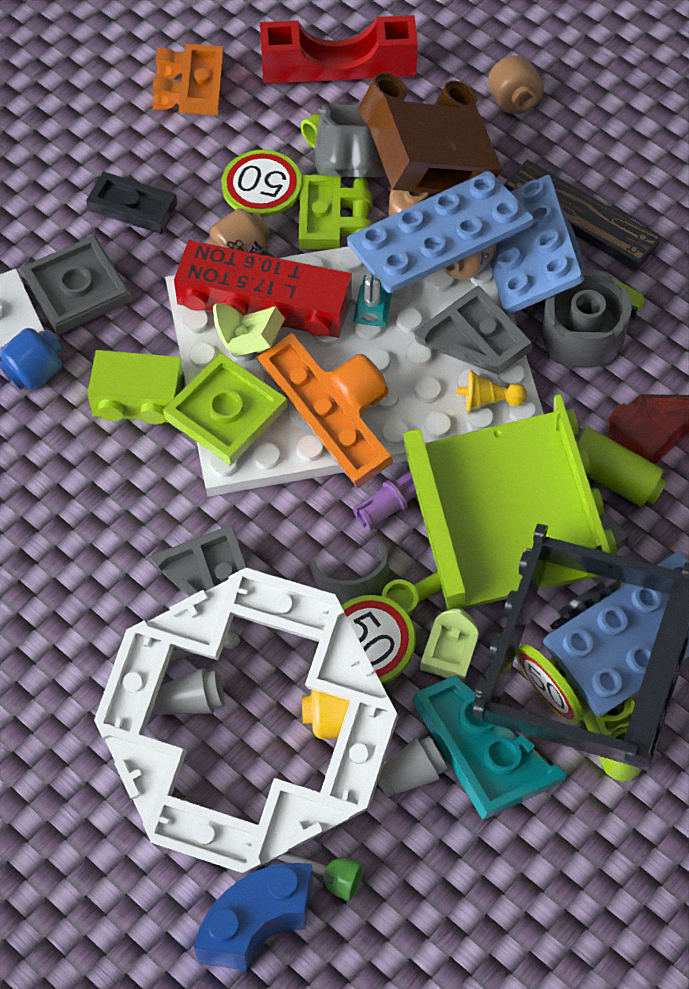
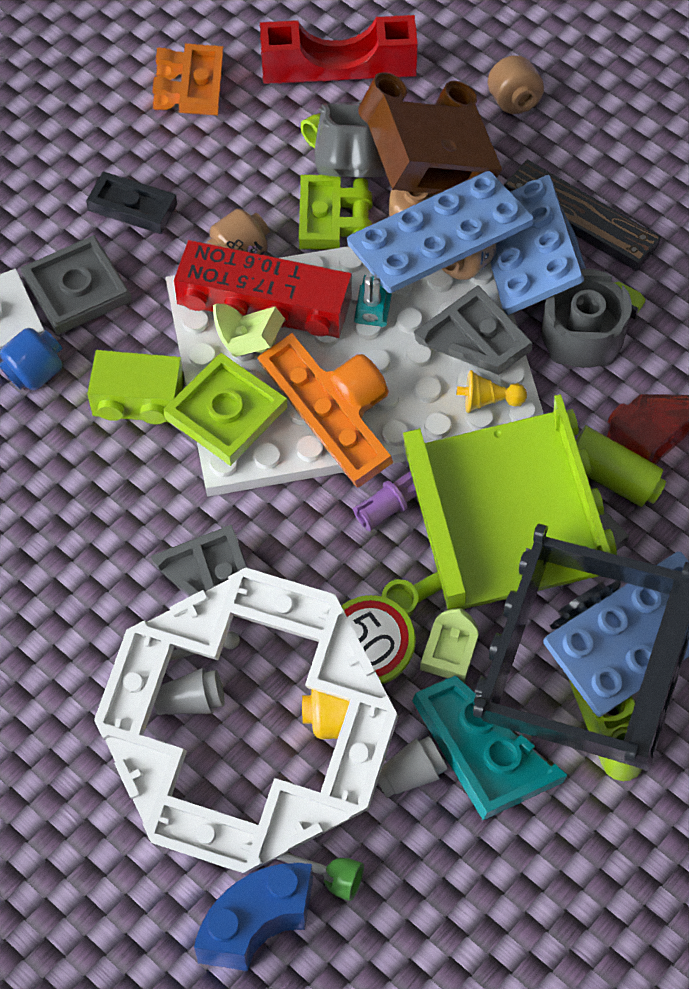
piece [221,150,302,217] -> none
dark grey helmet [309,542,390,606] -> none
piece [515,644,584,724] -> none

